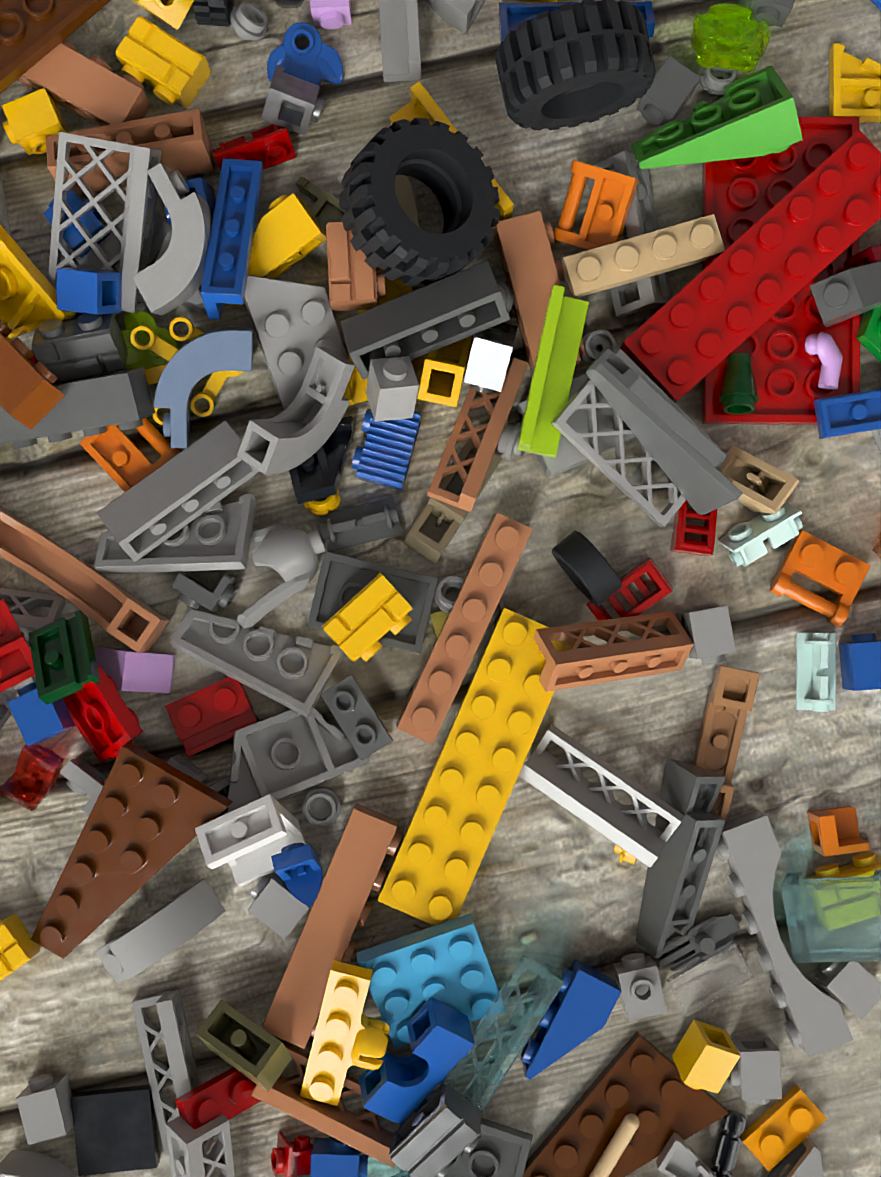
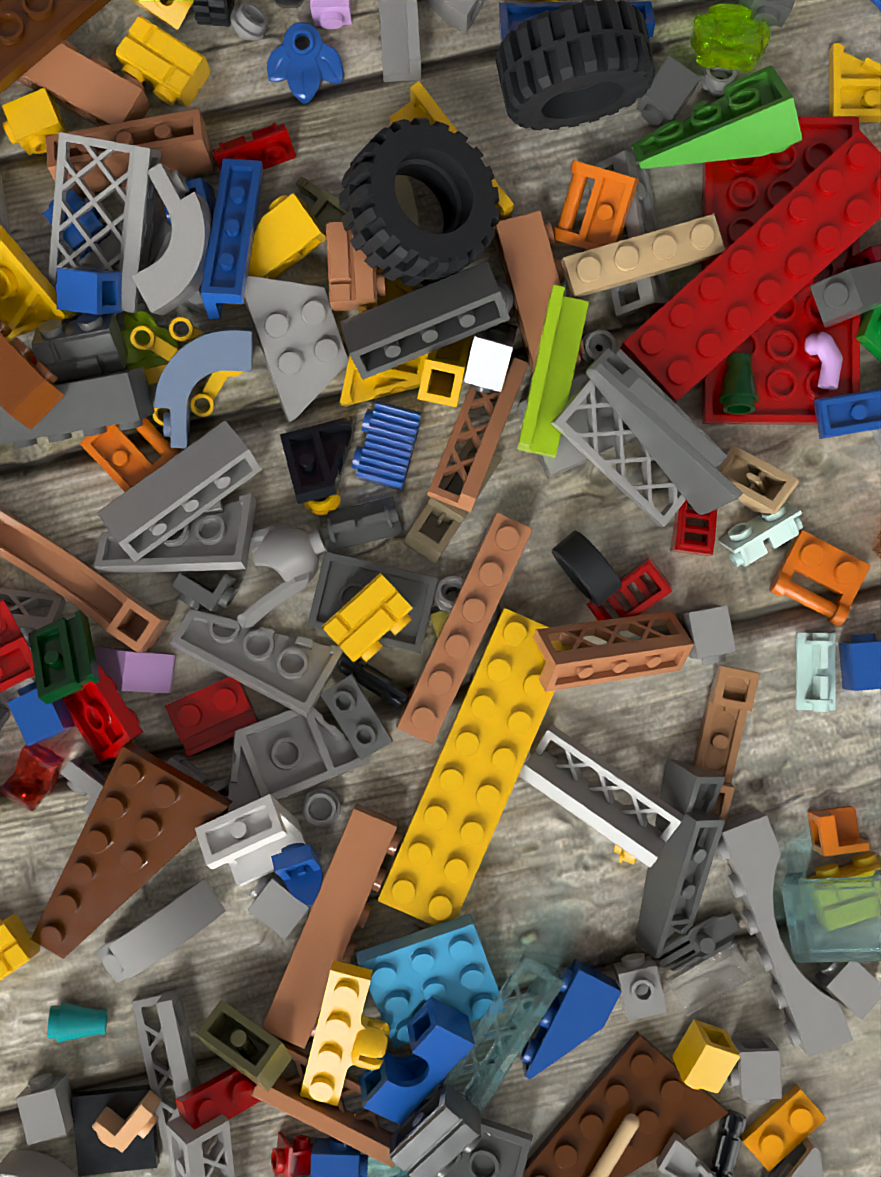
light grey arch [237,347,355,475] -> none
flat silver brick [261,65,324,136] -> none
light grey brick [366,356,419,422] -> none
light grey plate [498,422,525,461] -> none
none -> teal cone [47,1001,108,1043]
none -> light nougat bracket [92,1090,162,1153]
none -> black axle [338,655,409,708]

